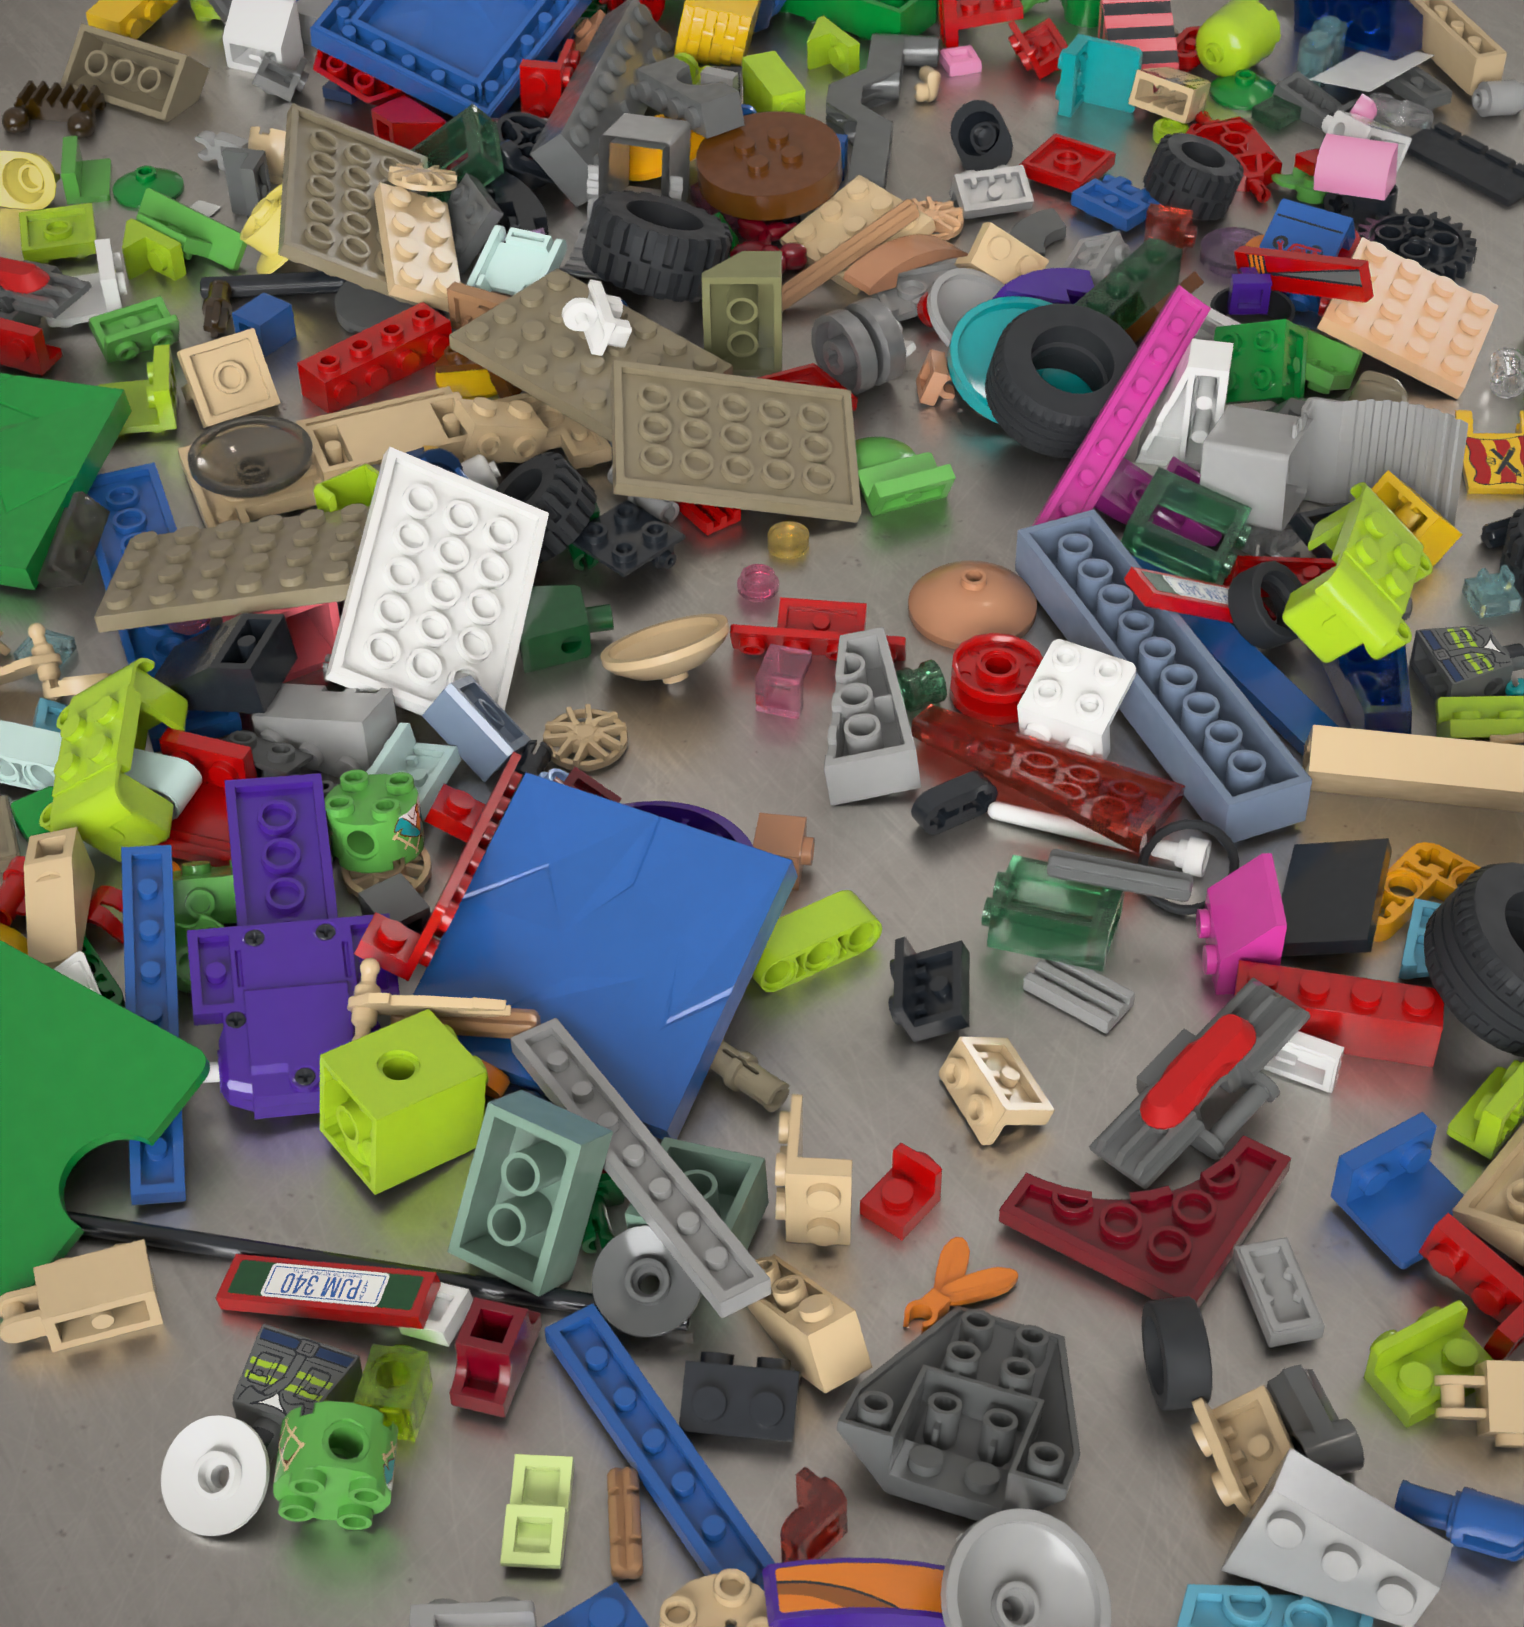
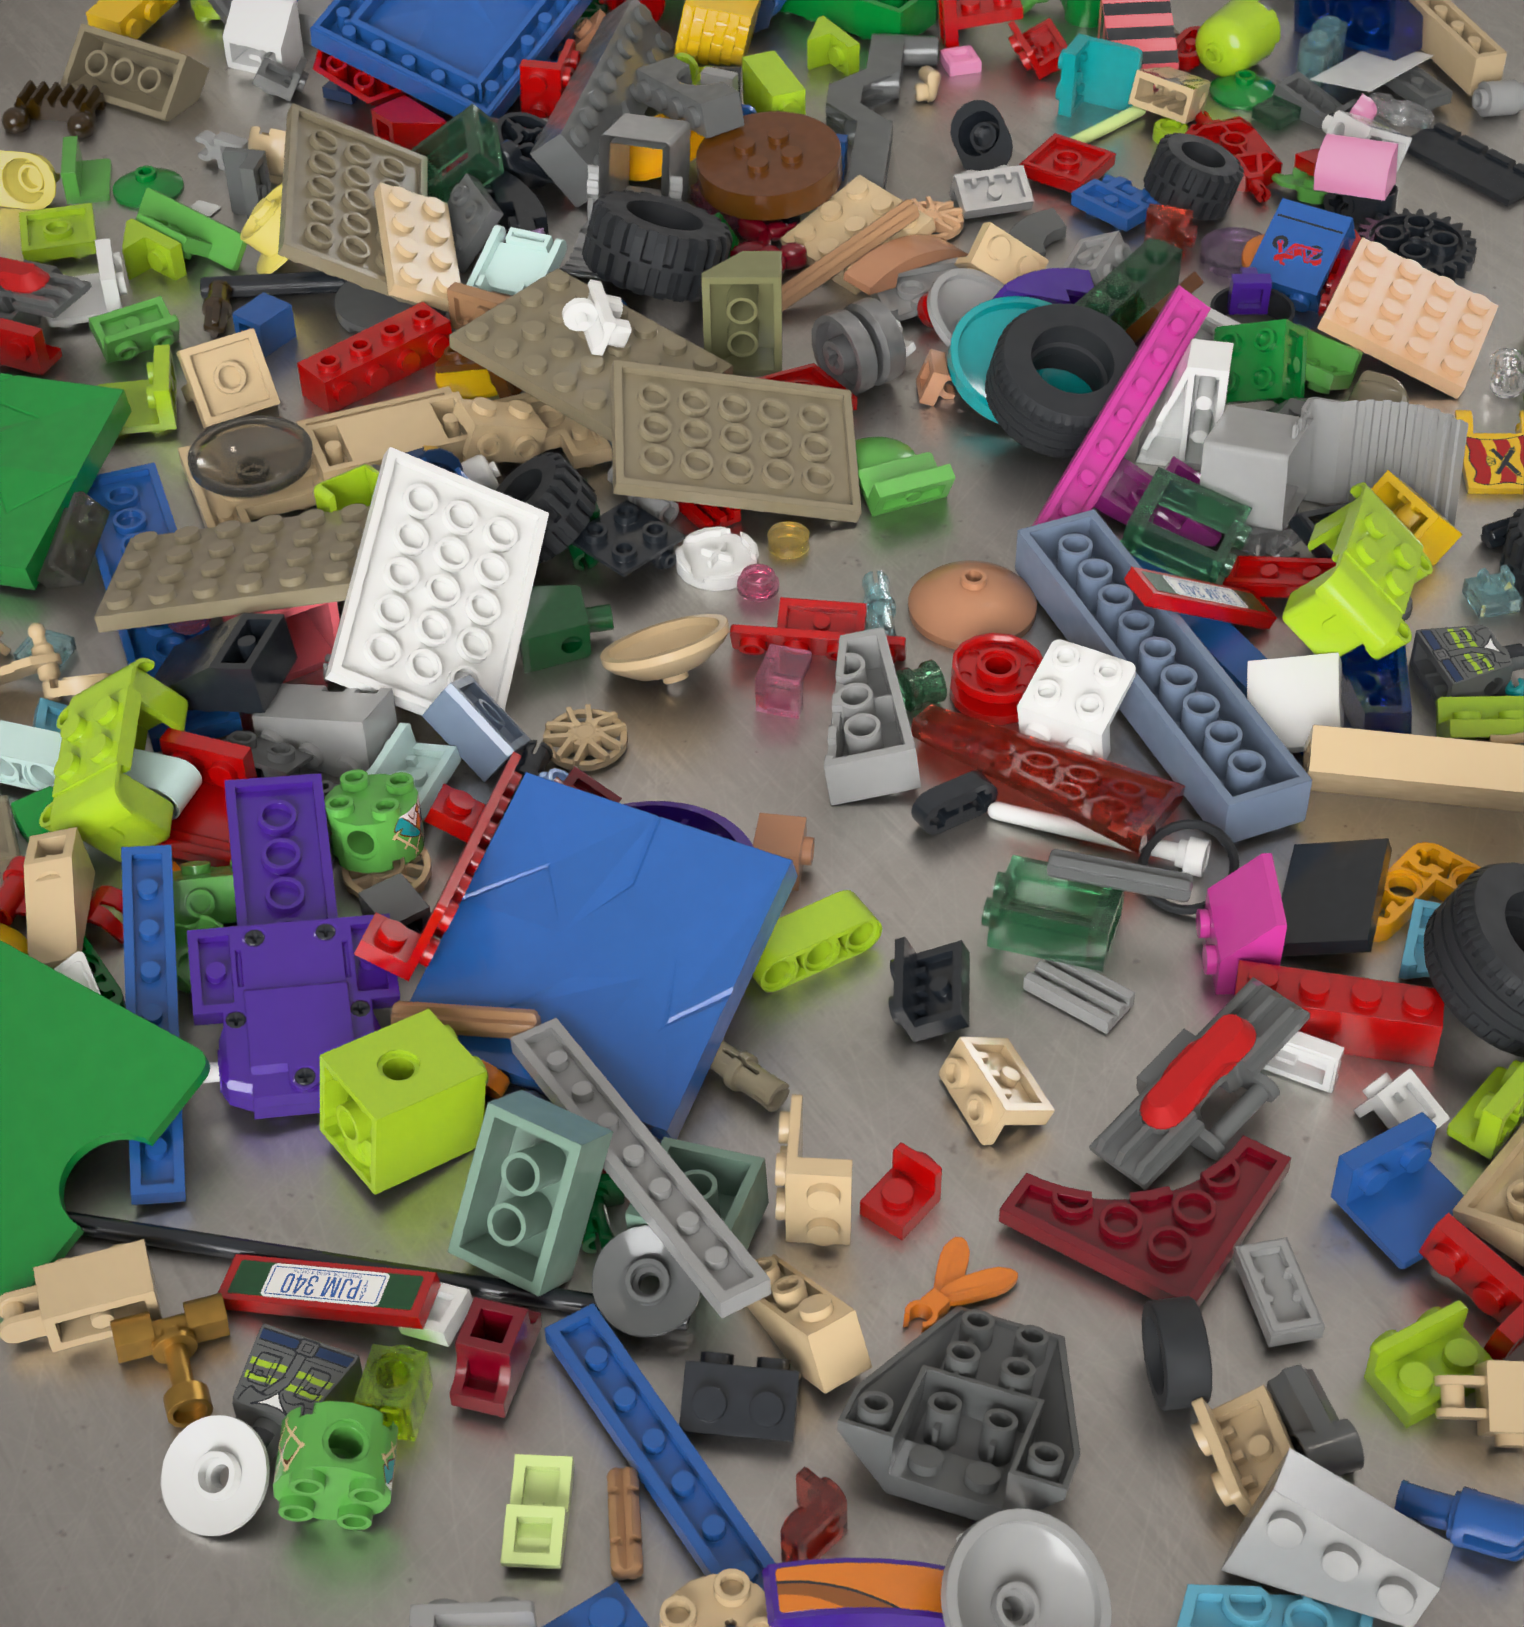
tan piece [347,958,511,1041] -> none
tan wheel [388,163,457,192] -> none
black tyre [1228,561,1302,650] -> none
red tile [1234,246,1374,303] -> none
none -> pearl gold bar [110,1293,230,1428]
none -> white tile [675,526,759,591]
none -> clear light blue pin [862,571,897,636]
none -> yellowish green bar [1069,106,1146,144]
none -> white slope [1247,652,1344,753]
none -> white bracket [1353,1068,1450,1130]

